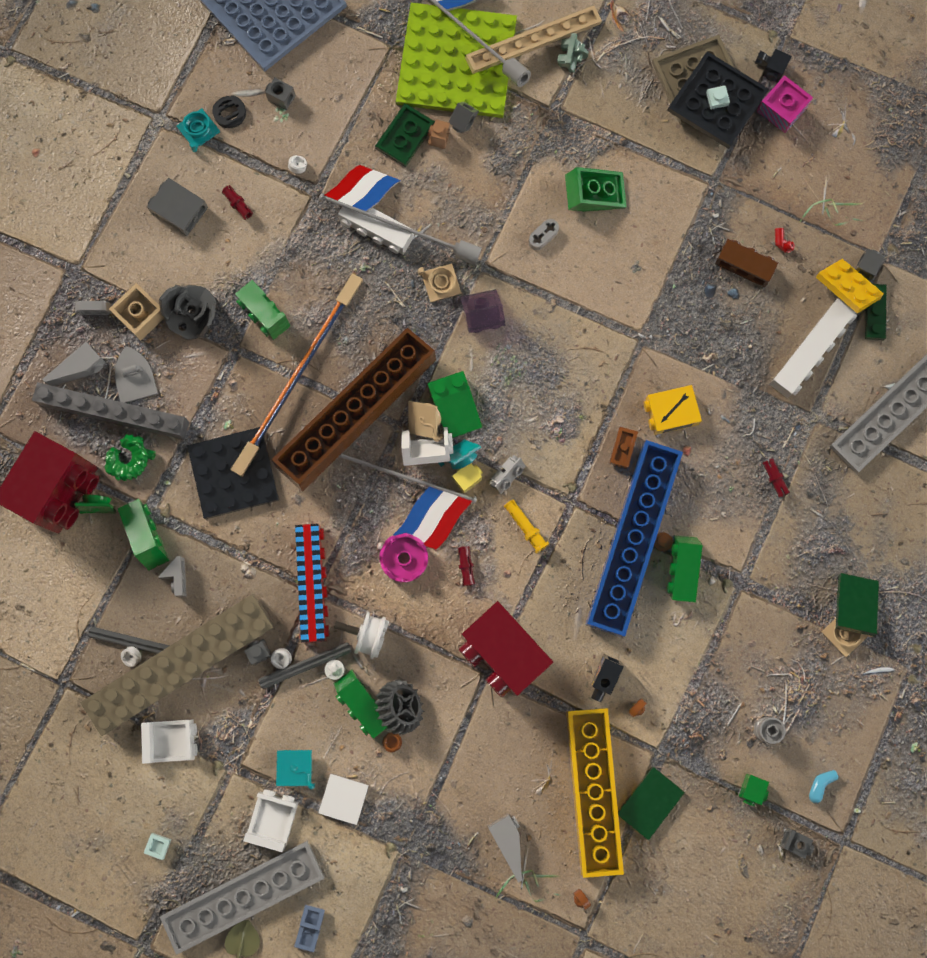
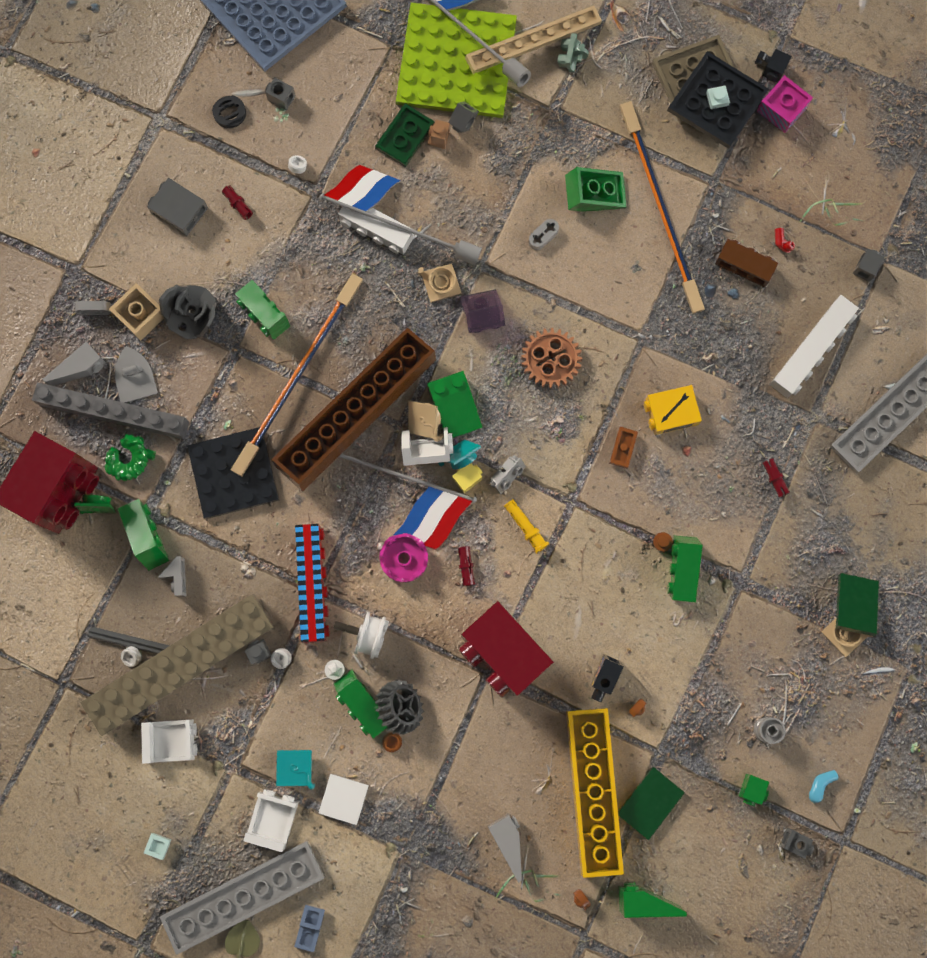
teal hat [176,108,220,152] -> none
dark grey axle [259,643,352,689] -> none
blue brick [585,440,683,638] -> none
yellow plate [816,259,884,313] -> none
dark green plate [865,284,887,340] -> none
none -> nougat gear [521,328,582,389]
none -> green slope [618,882,687,918]
none -> piece [620,101,705,314]

